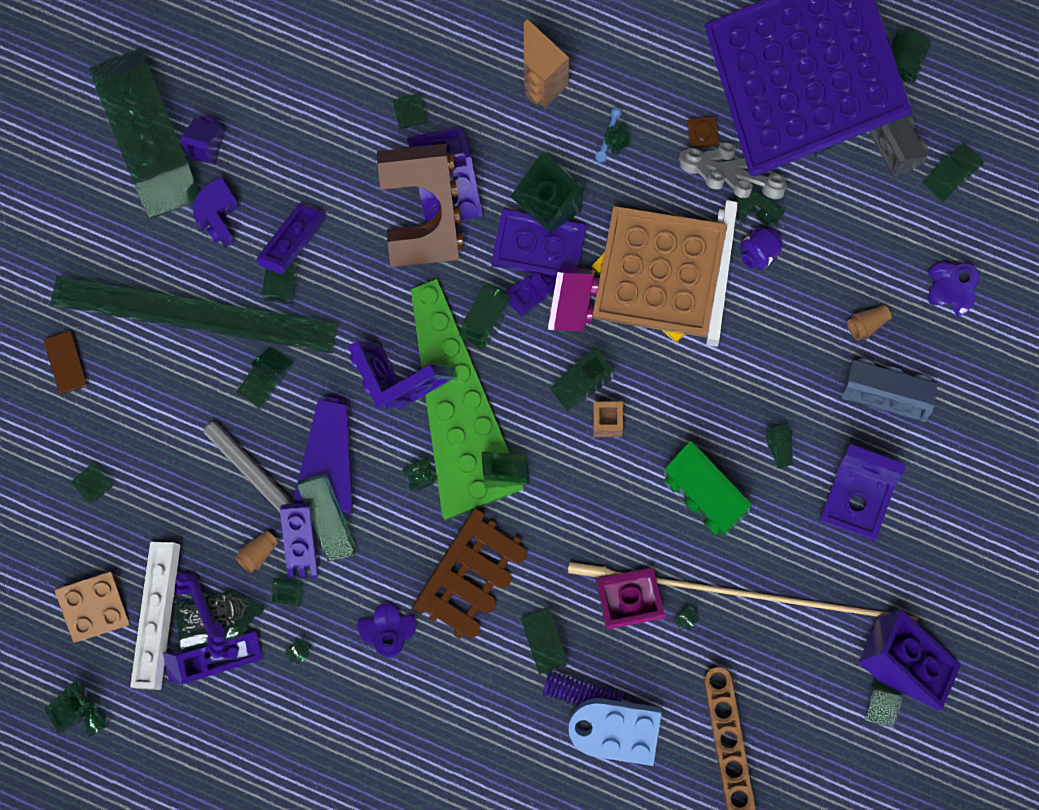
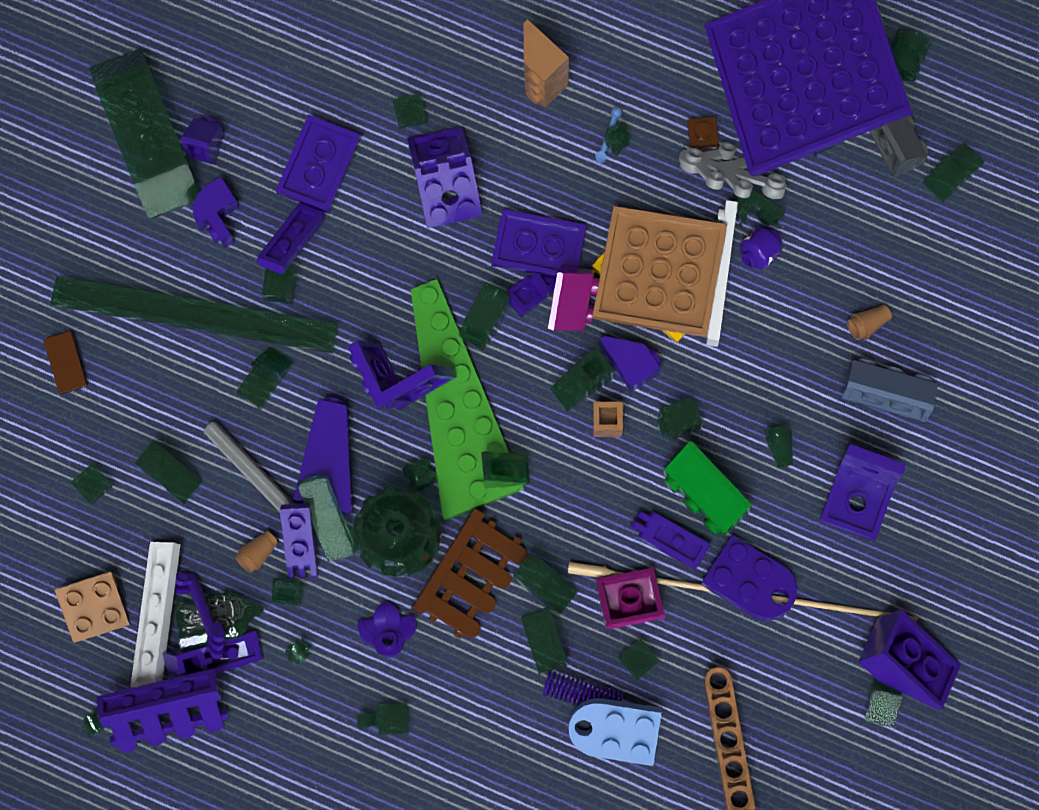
clear green slope [44,681,99,734] -> none
arch [377,144,464,267] -> none
clear green slope [510,152,584,233] -> none
clear green plate [673,604,700,631] -> none
dark purple plate [928,262,979,317] -> none
none -> dark purple fence [96,669,228,752]
none -> clear green slope [135,441,202,504]
none -> dark purple plate [275,115,361,214]
none -> clear green wheel [353,486,442,579]
none -> clear green plate [357,703,409,736]
none -> clear green slope [513,552,578,615]
none -> dark purple slope [599,336,662,392]
none -> clear green plate [618,638,660,681]
none -> dark purple hinge [630,511,711,571]
none -> clear green brick [656,396,703,441]
none -> dark purple plate [701,535,797,621]

